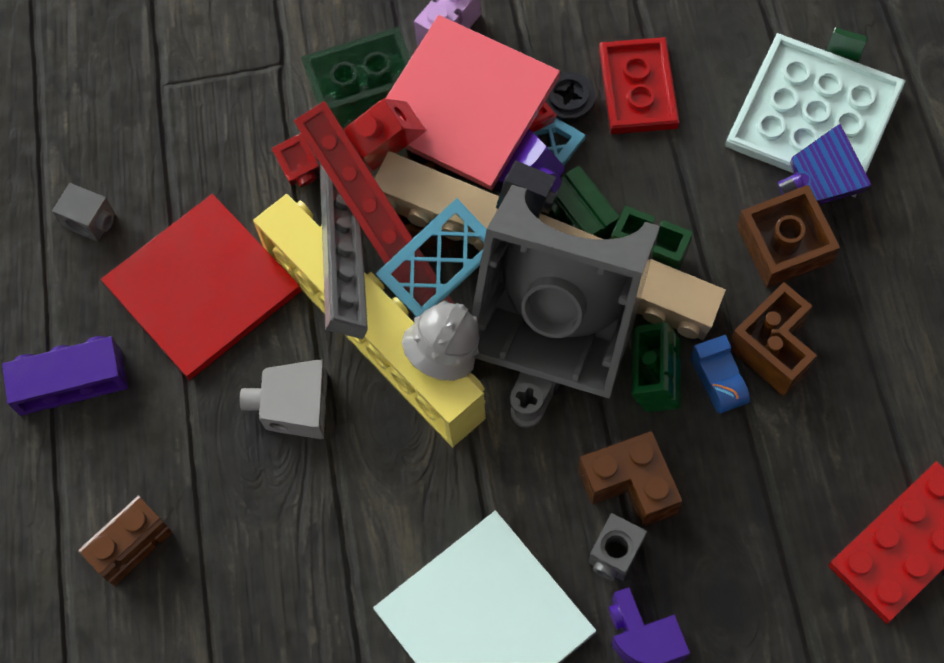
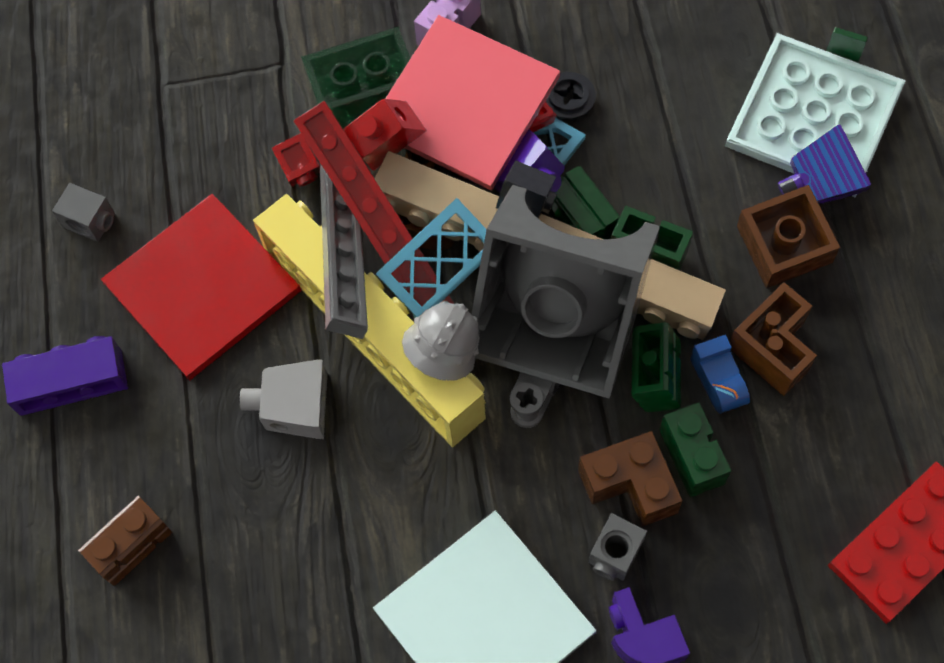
red tile [599,37,679,135] -> none
none -> dark green piece [659,402,731,497]

